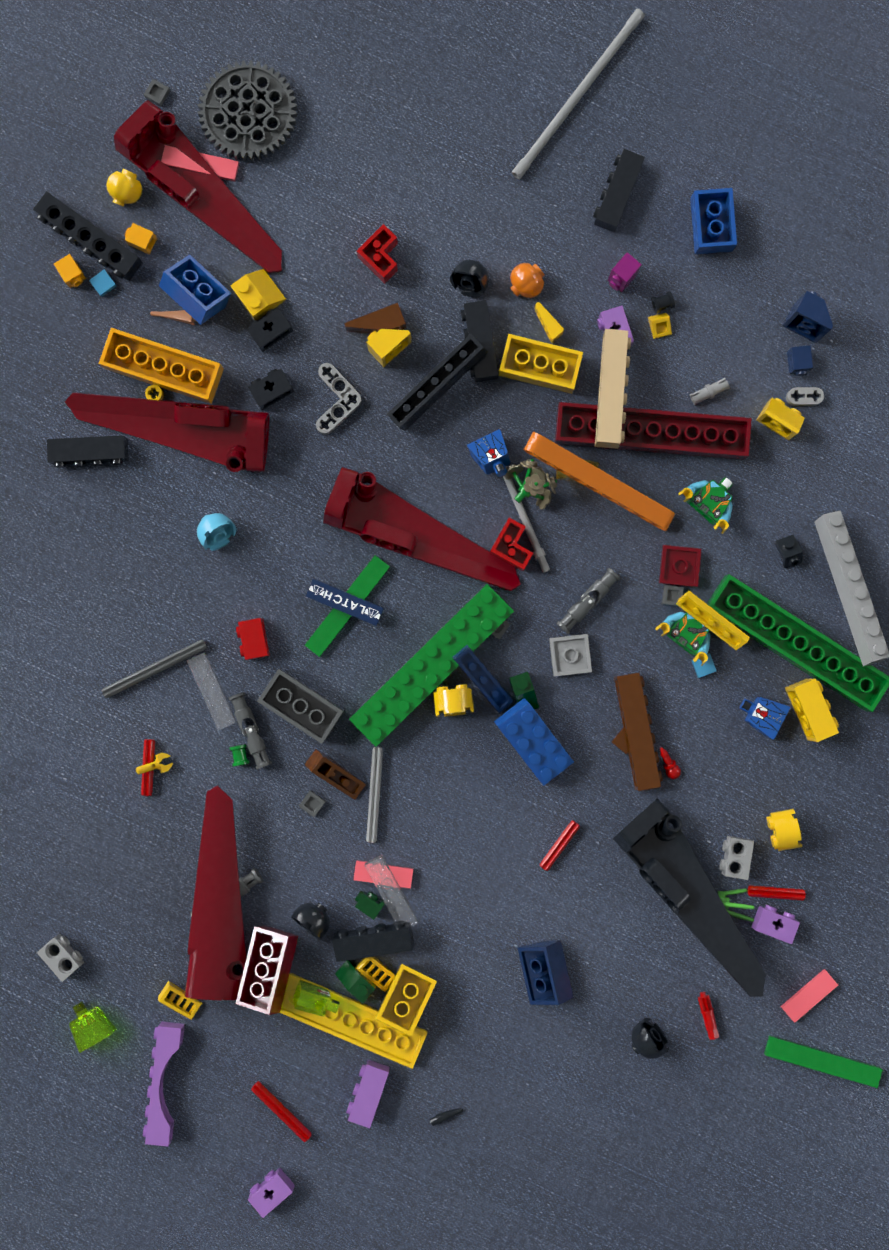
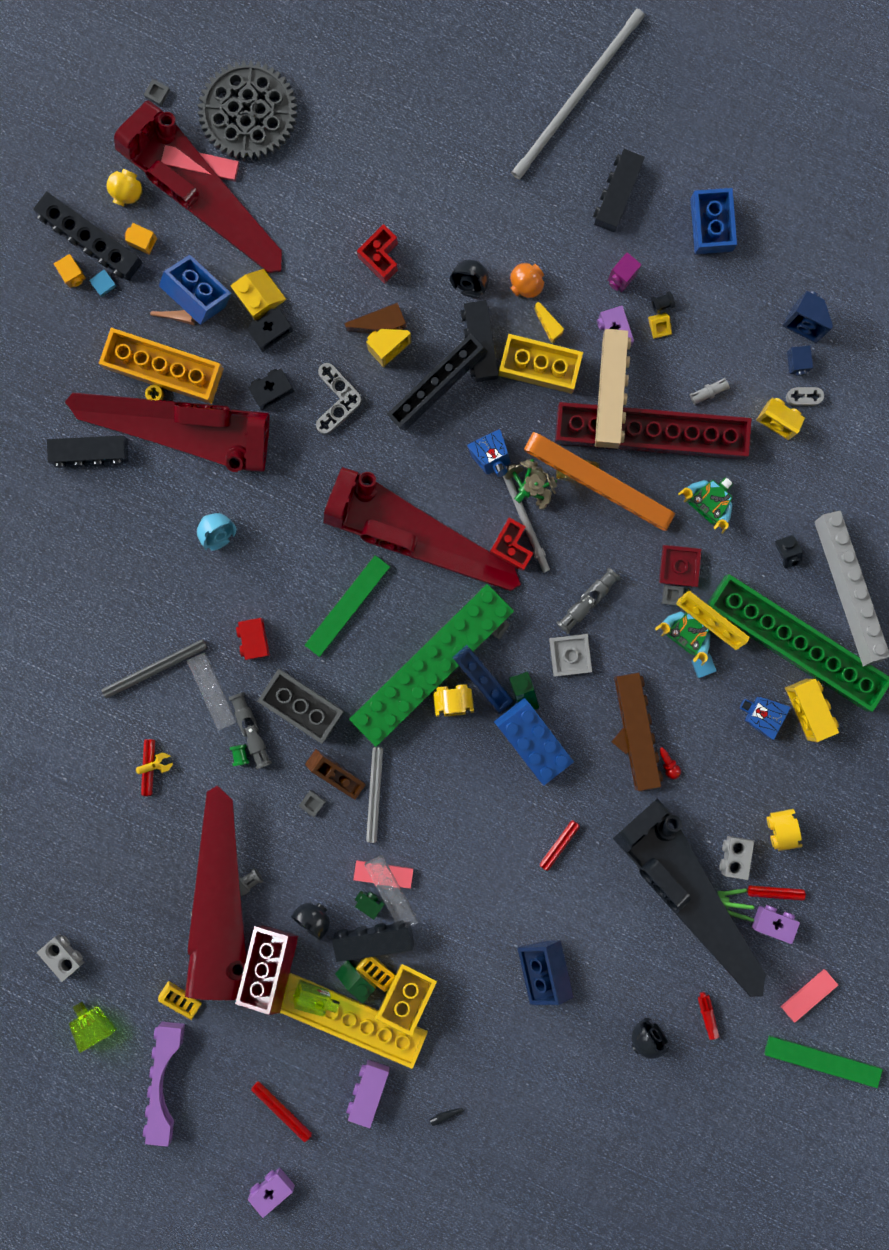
dark blue tile [306,579,384,626] -> none

